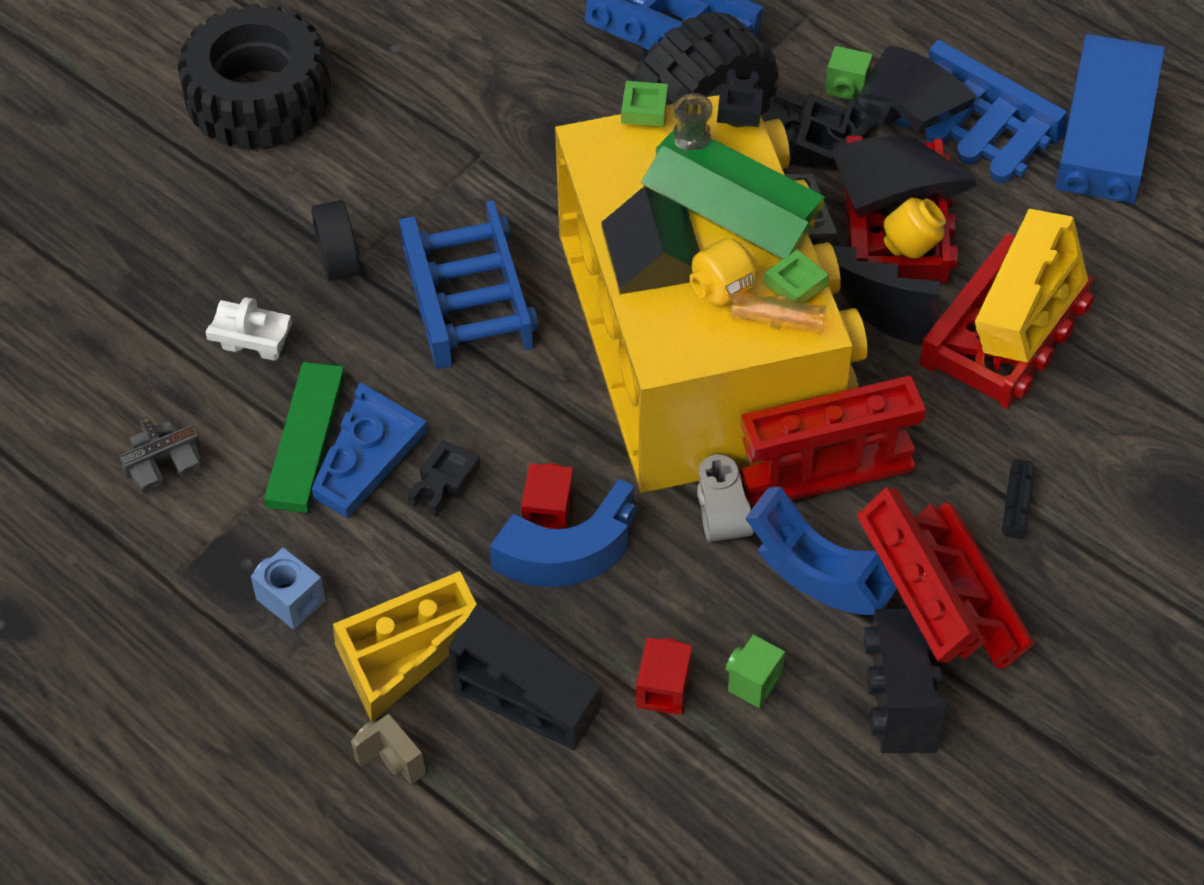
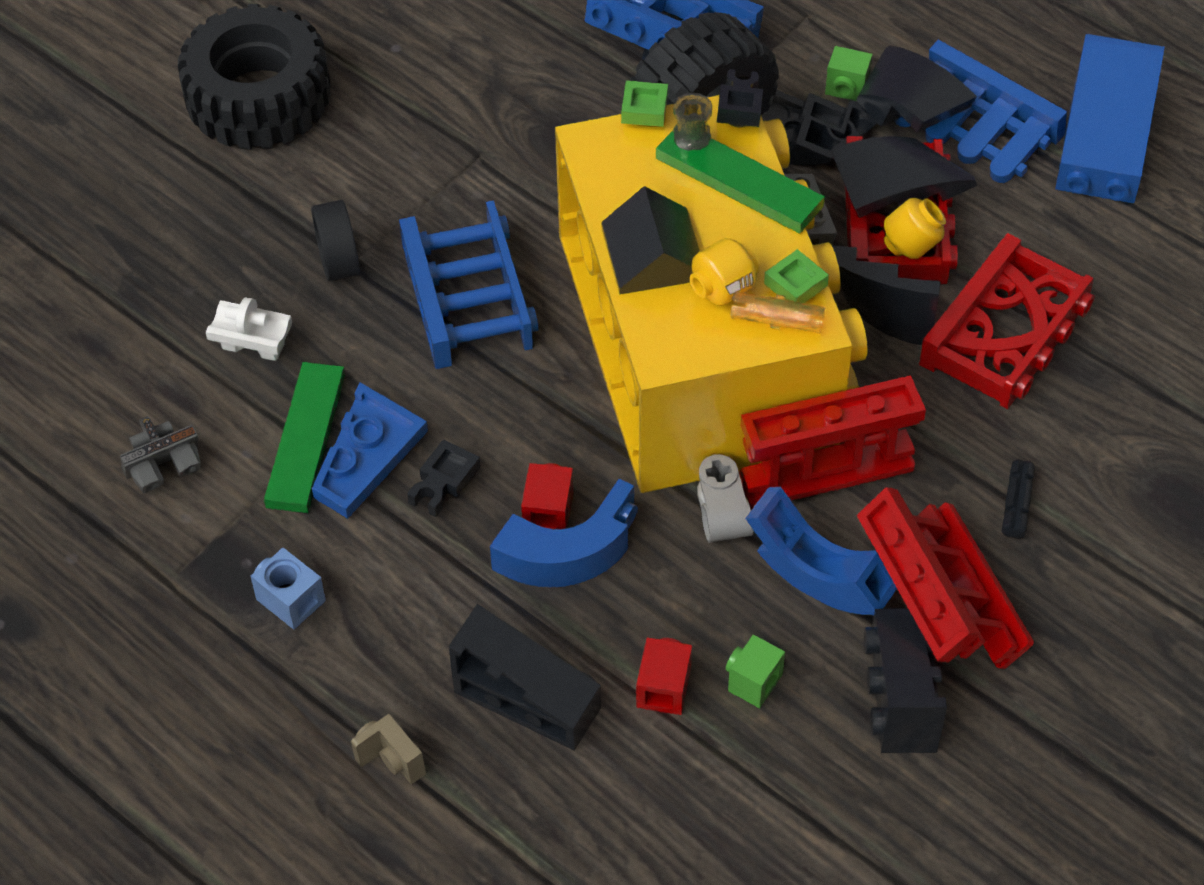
yellow wedge [333,571,477,721] -> none
tile [641,146,812,260] -> none
yellow wedge [975,209,1088,363] -> none

